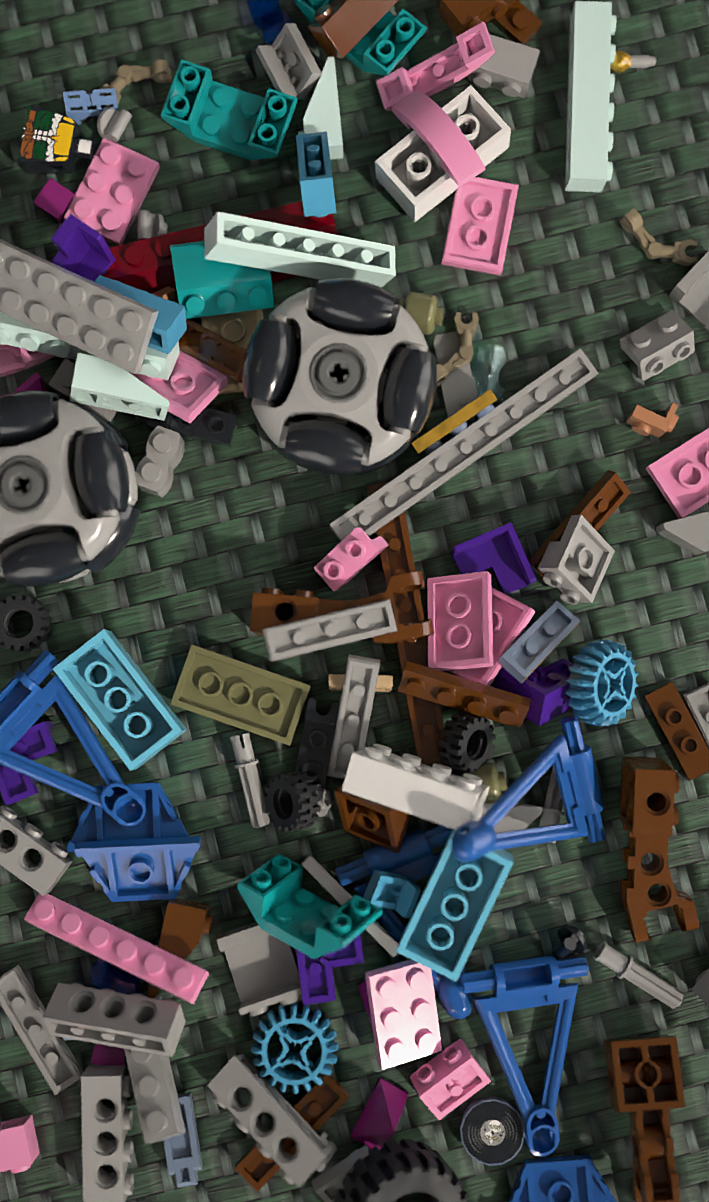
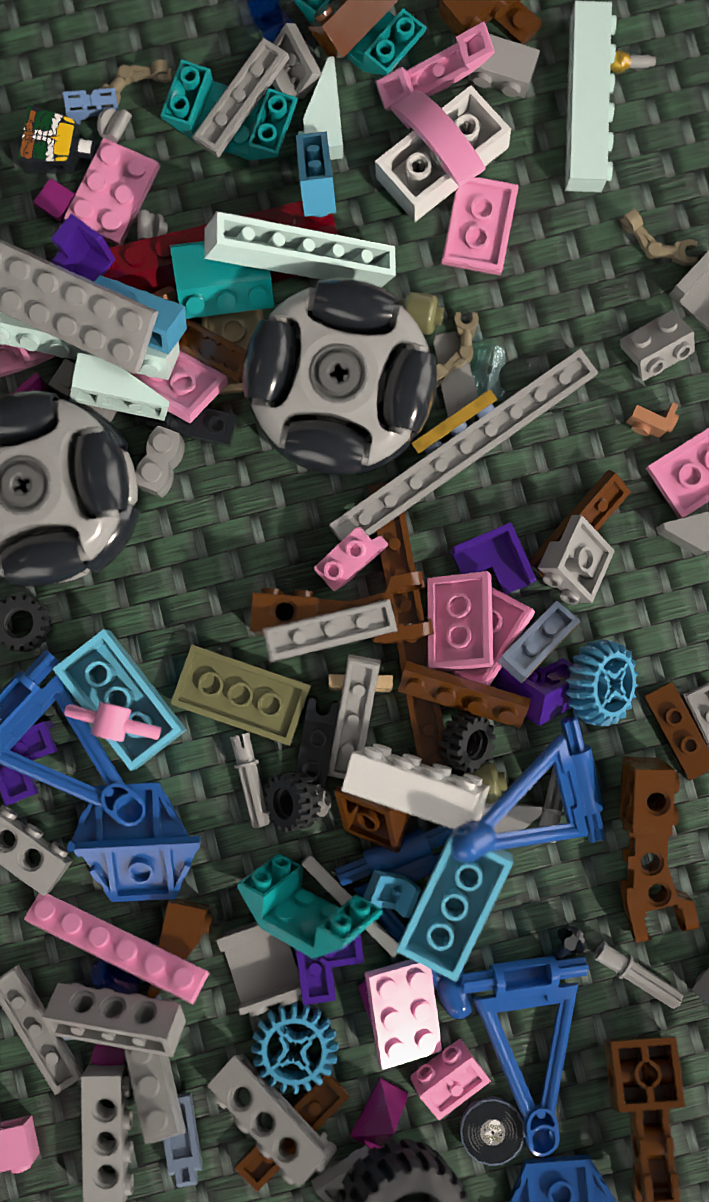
none -> bright pink piece [64,702,161,742]
none -> light grey tile [192,38,289,158]

